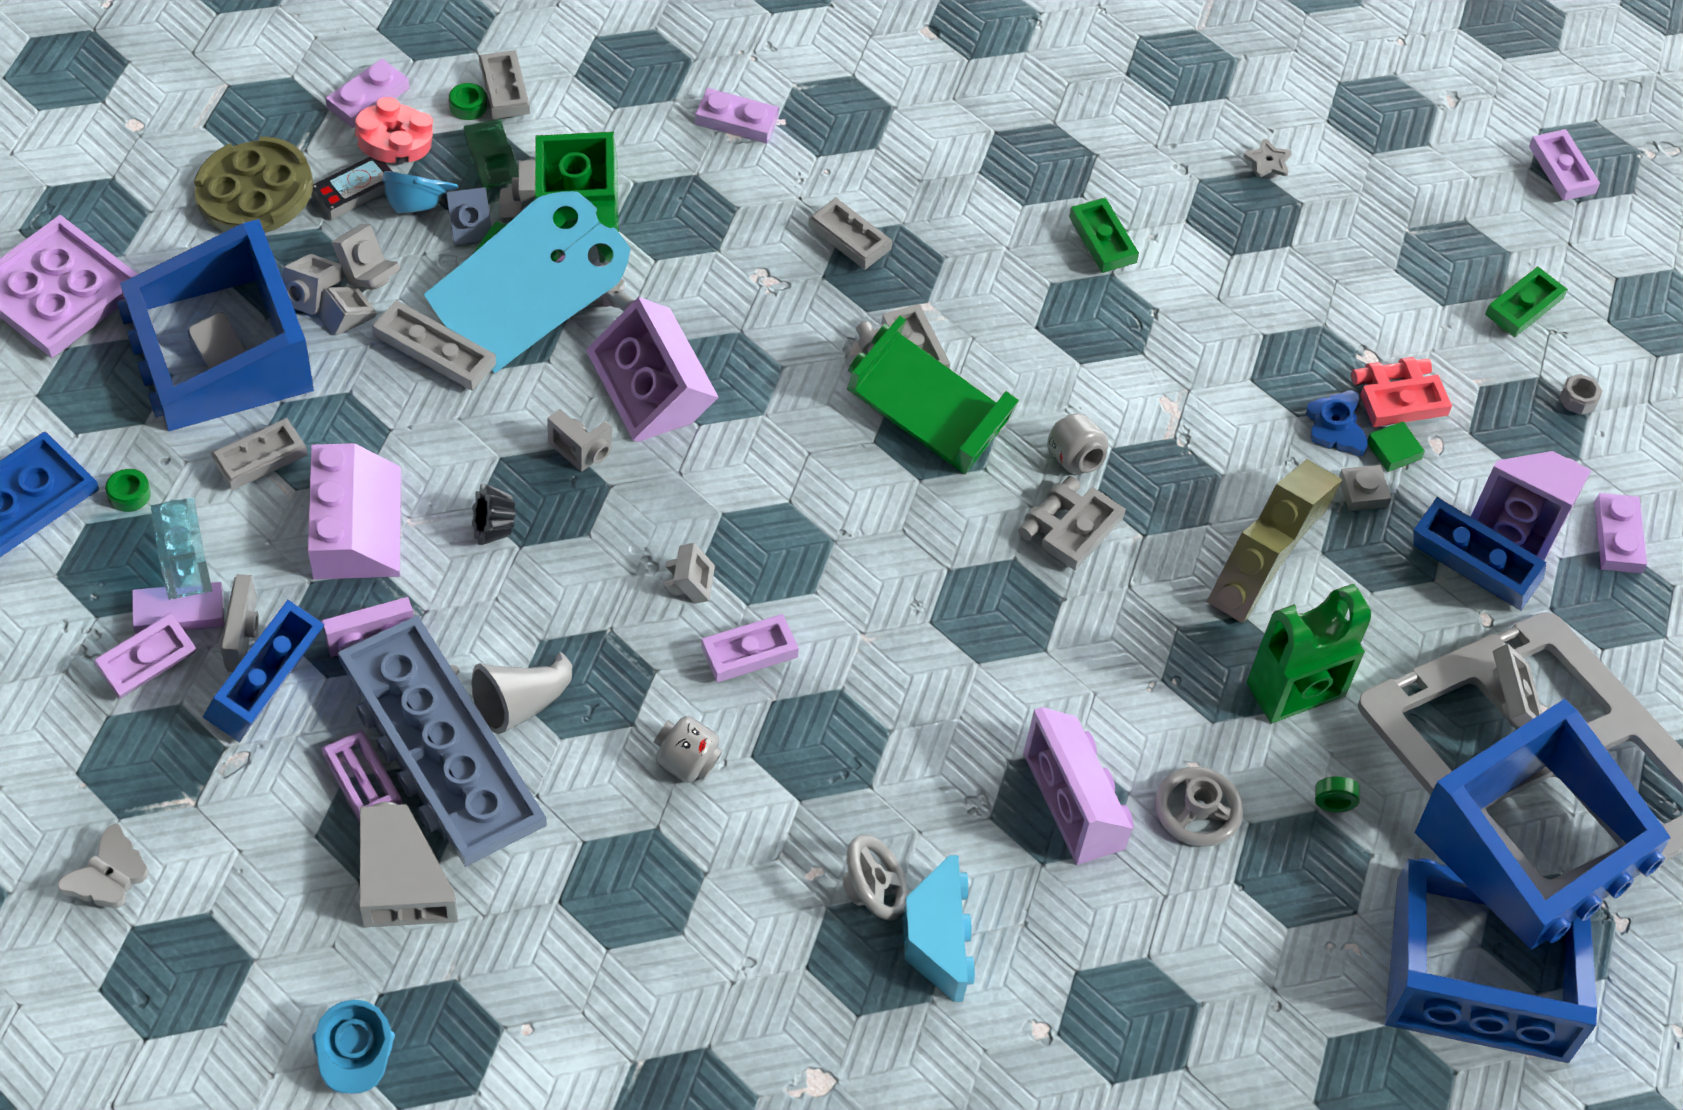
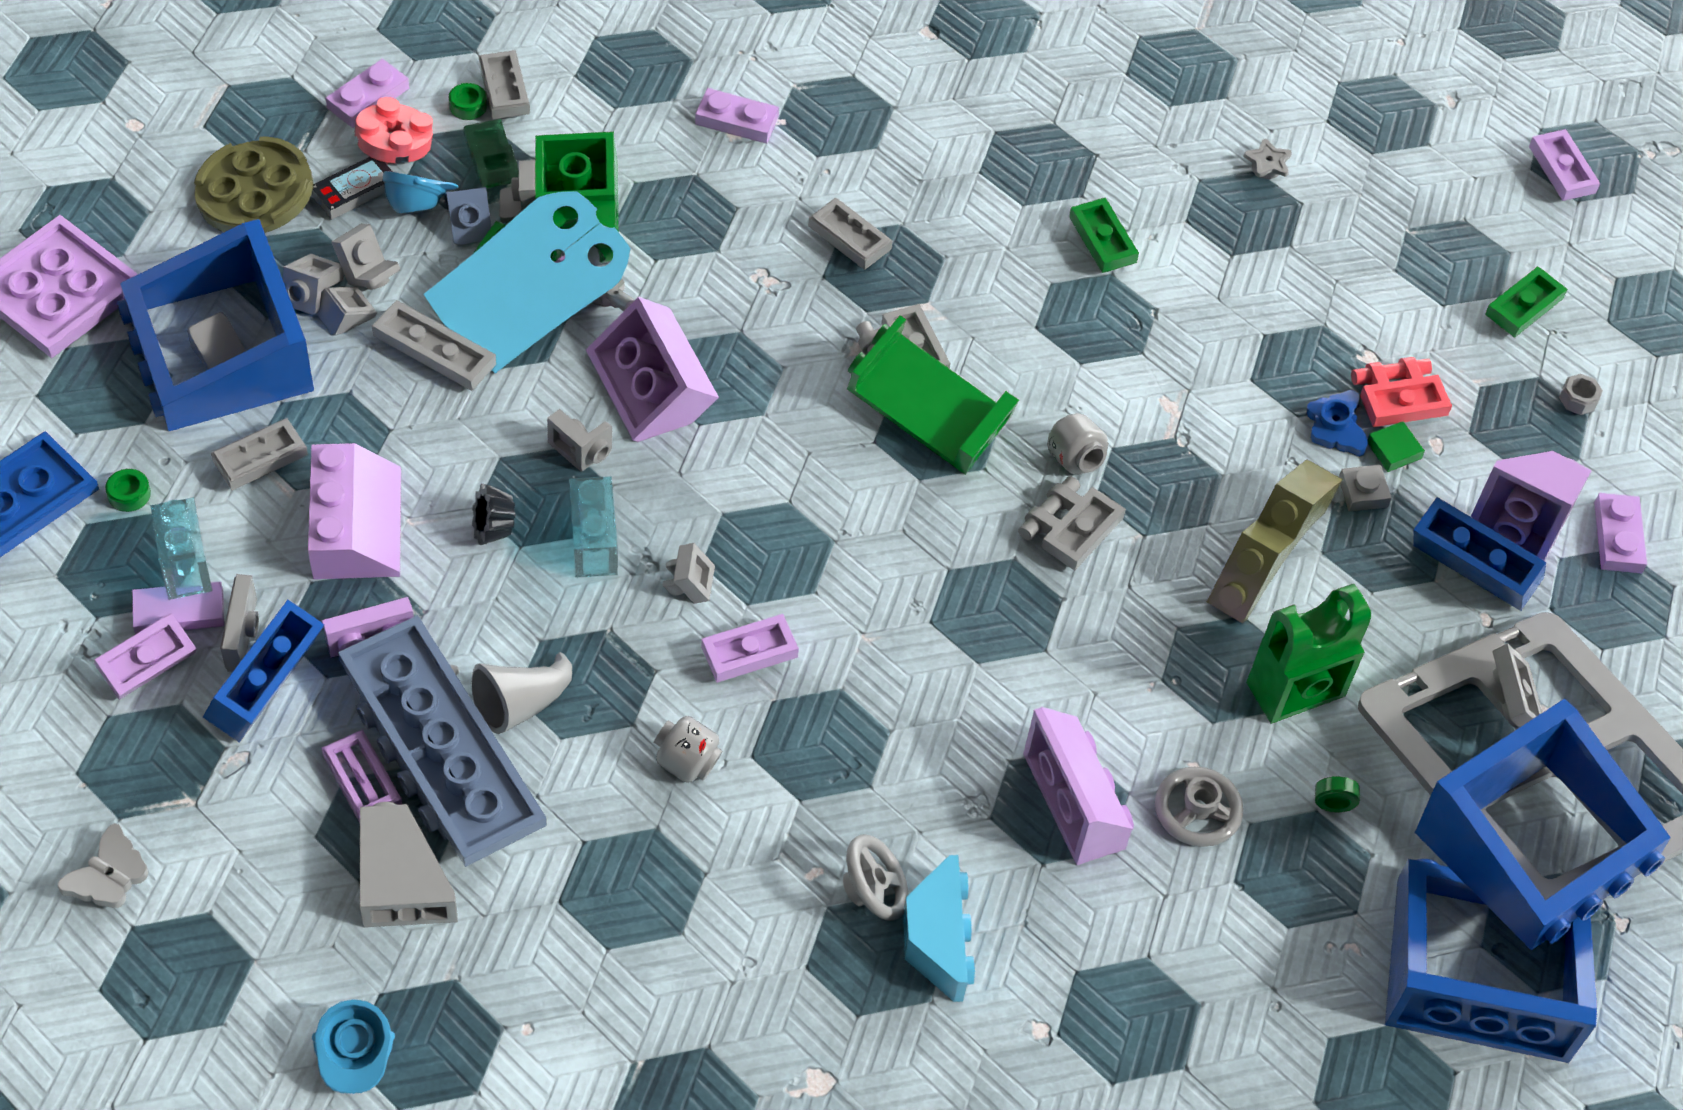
none -> clear light blue brick [569,476,618,578]

